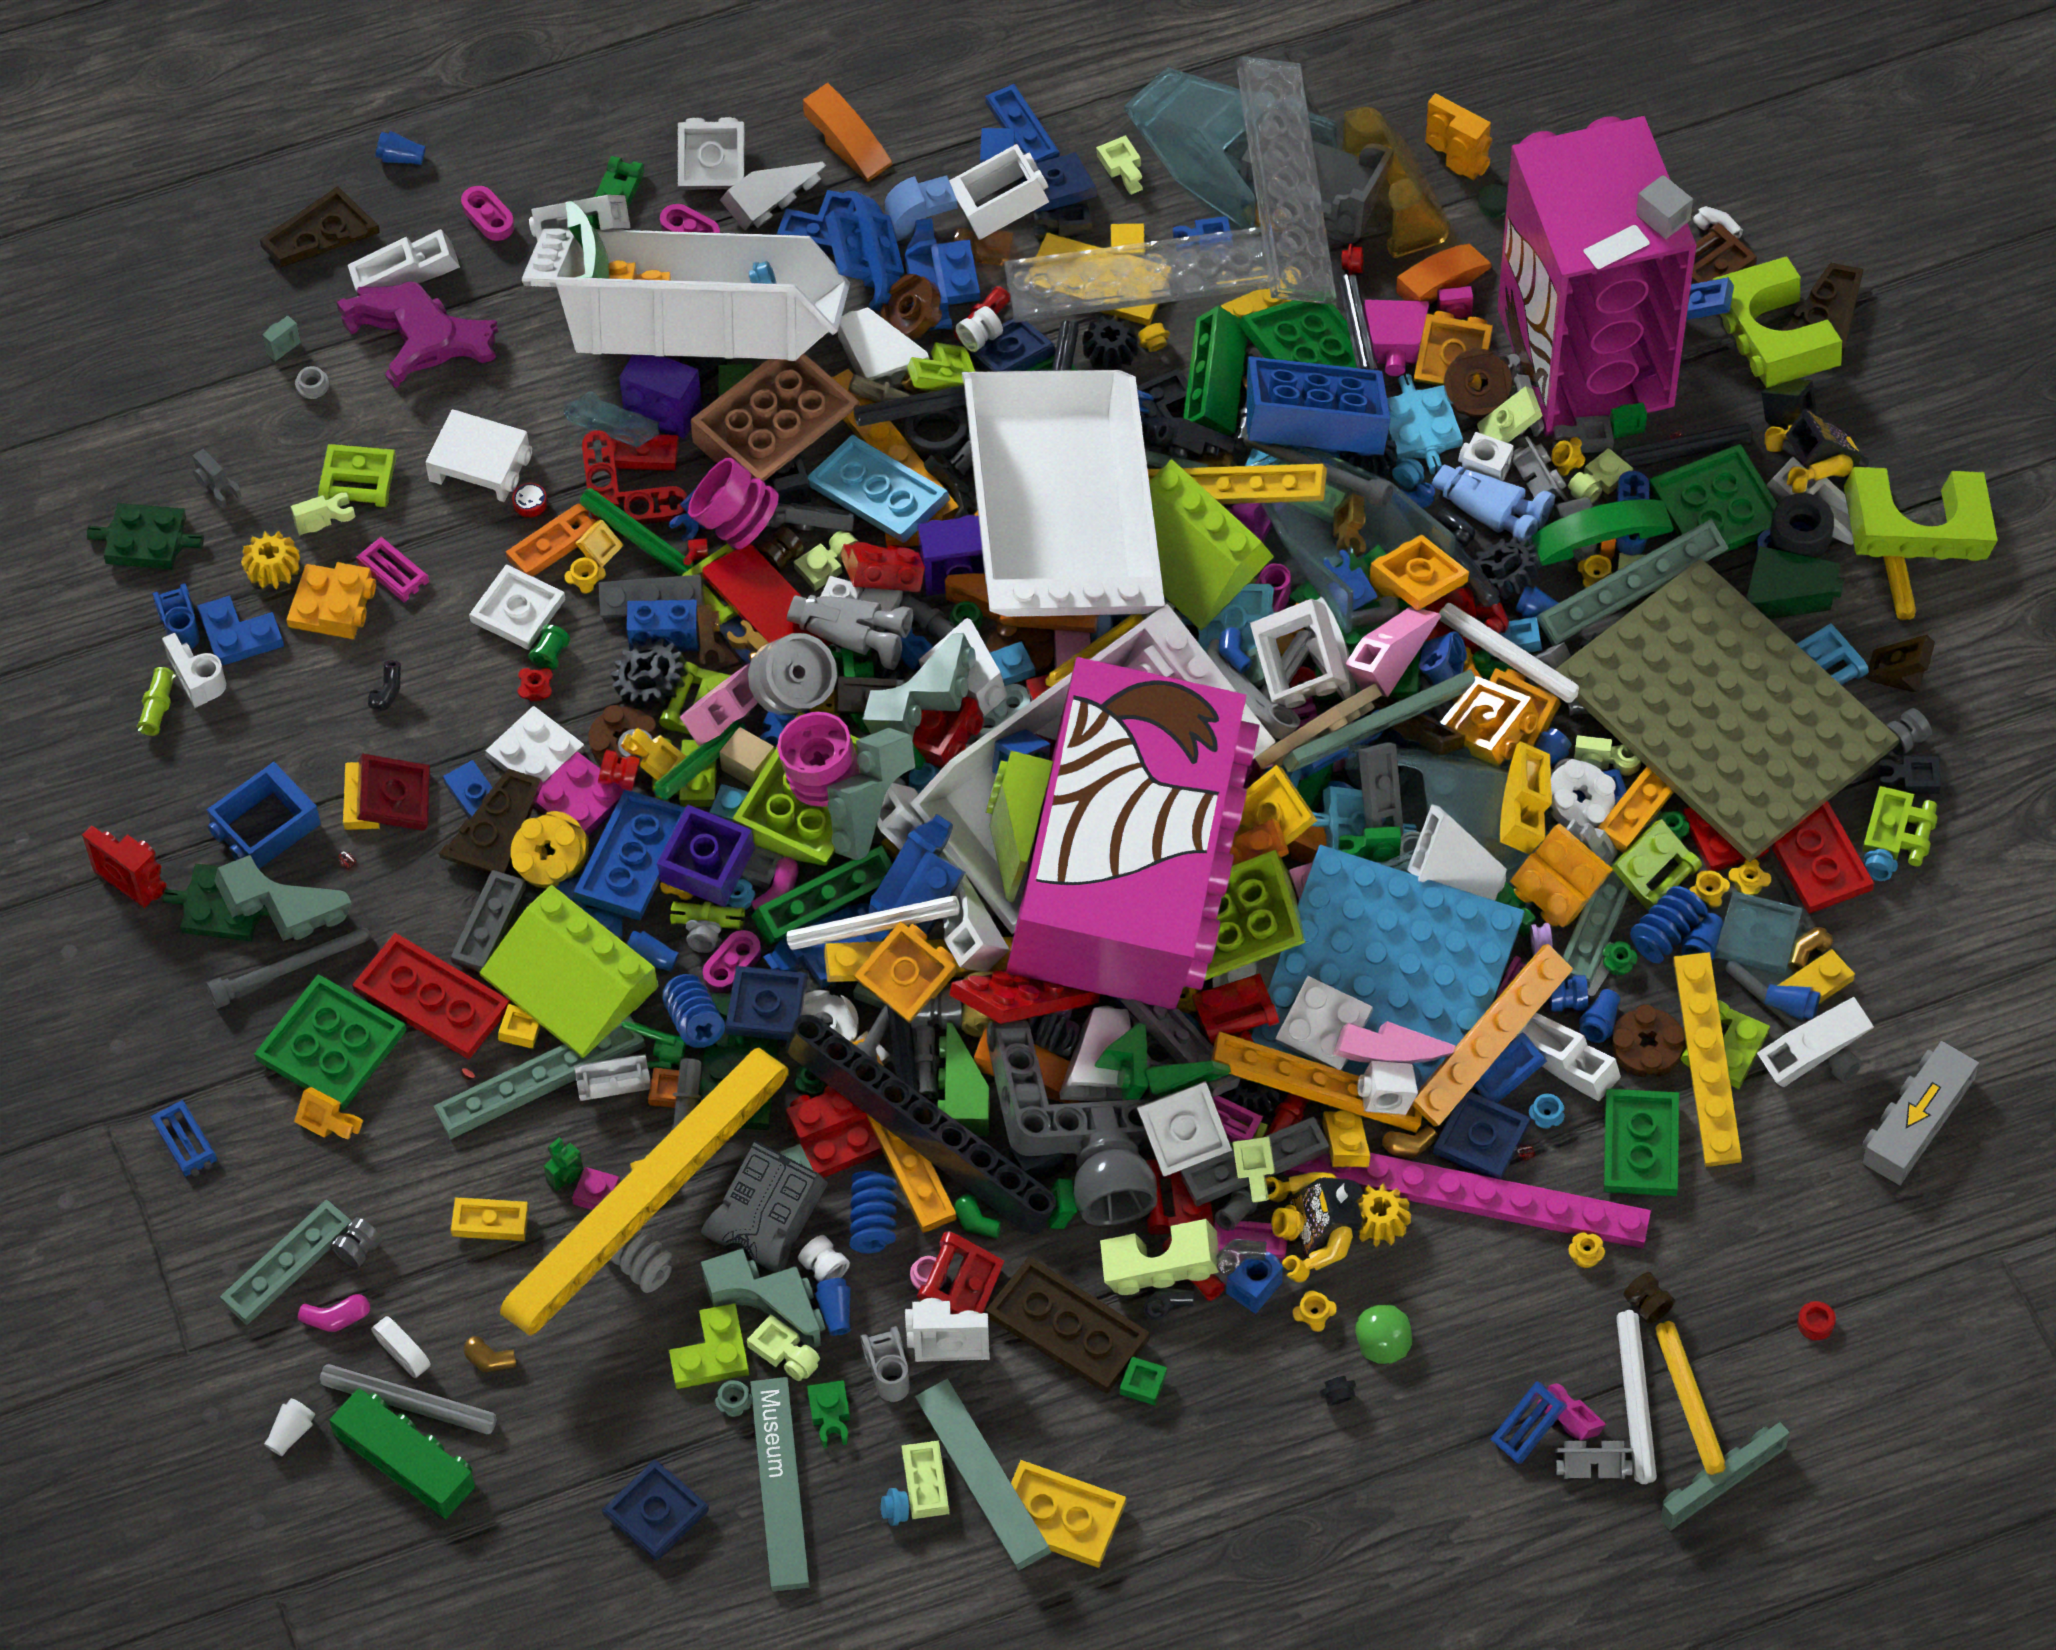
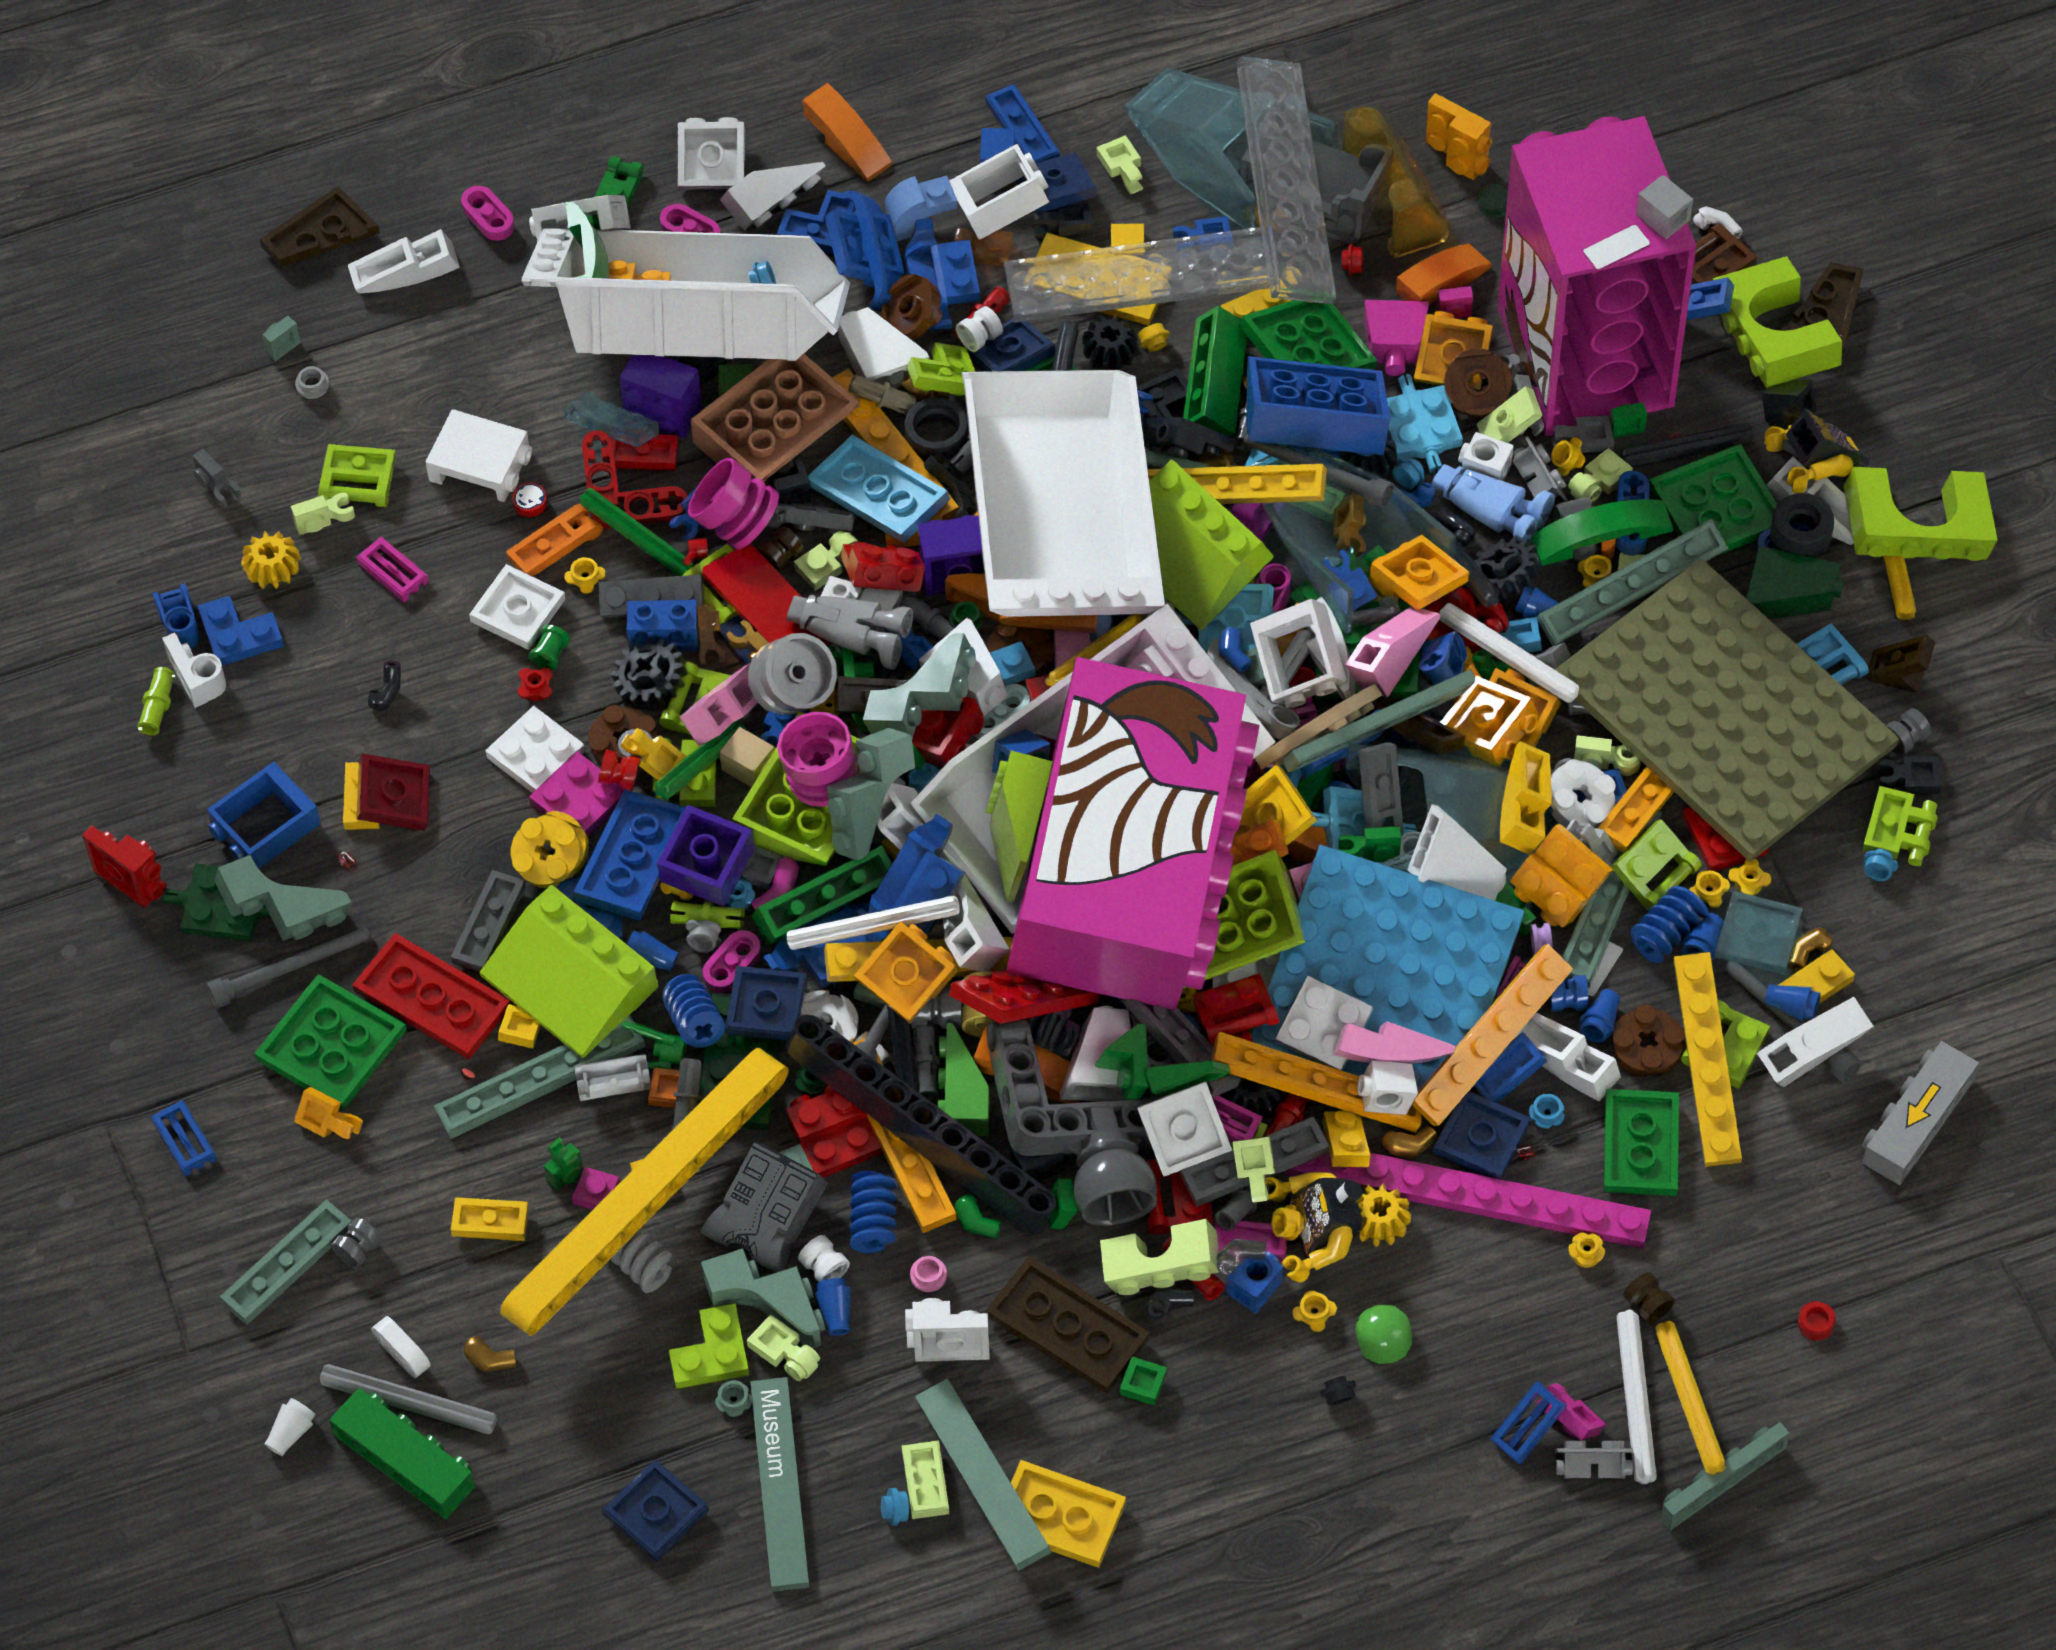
dark green plate [87,503,204,570] -> none
light orange plate [286,562,376,639] -> none
dark pink arm [298,1294,370,1332] -> none
magenta animal [337,281,499,388] -> none
blue cone [375,130,426,165] -> none
dark brown wing [438,768,543,875] -> none
blue plate [443,760,493,819] -> none
yellow tile [575,520,623,567] -> none
dark azure plate [709,784,749,822] -> none
green plate [807,1380,850,1448] -> none
black axle [854,368,1049,426] -> none
light grey piece [860,1326,910,1402] -> none
red plate [917,1232,1004,1314] -> none
black axle [1338,274,1378,370] -> none
blue cone [1534,728,1572,768] -> none
green plate [1602,941,1637,976] -> none
green plate [1657,811,1690,841] -> none
red plate [1771,801,1874,914] -> none

